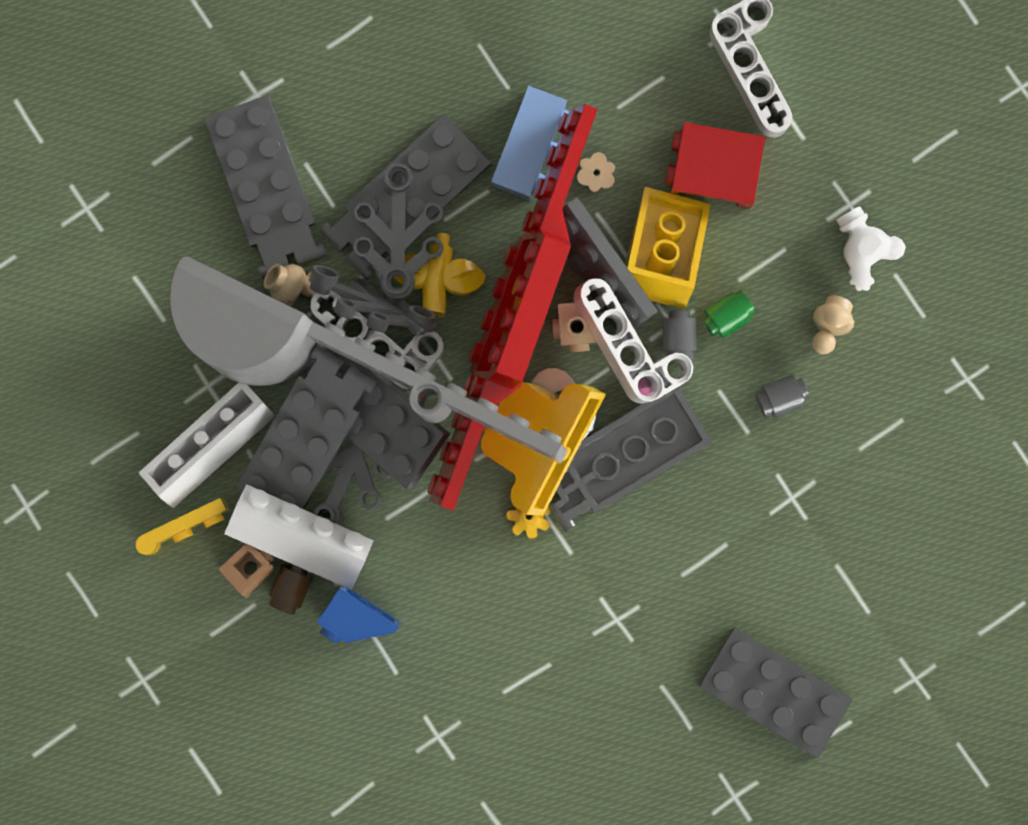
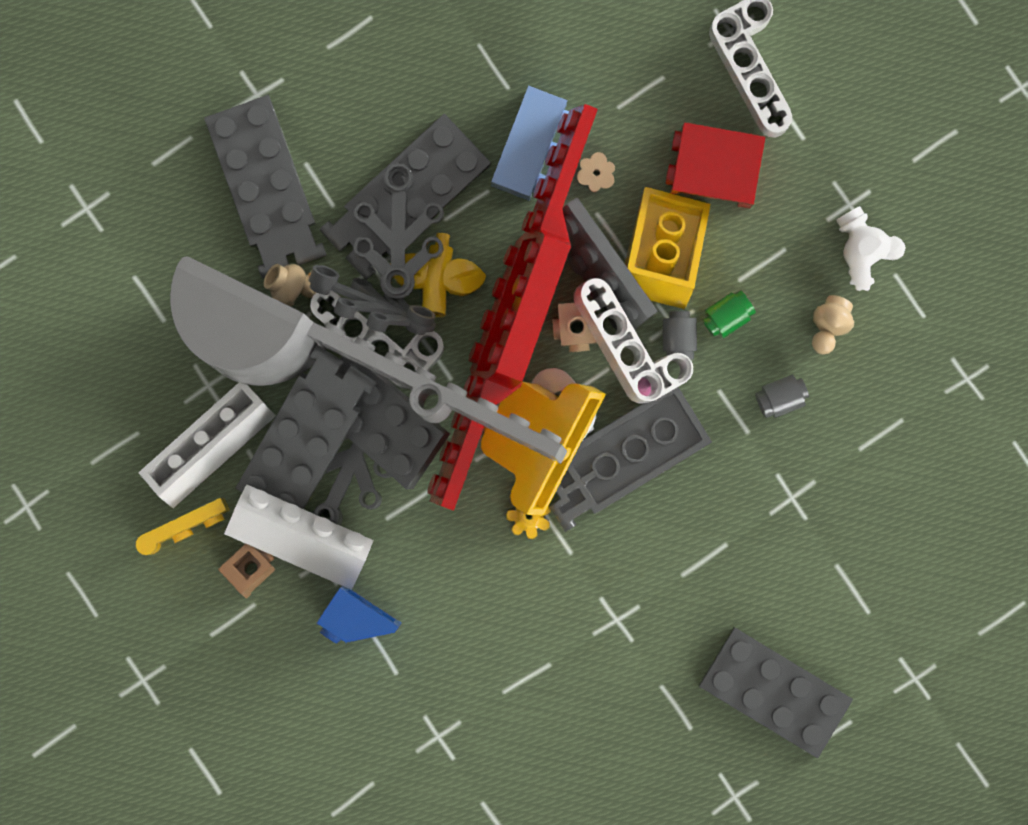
dark brown brick [269,563,313,615] -> none

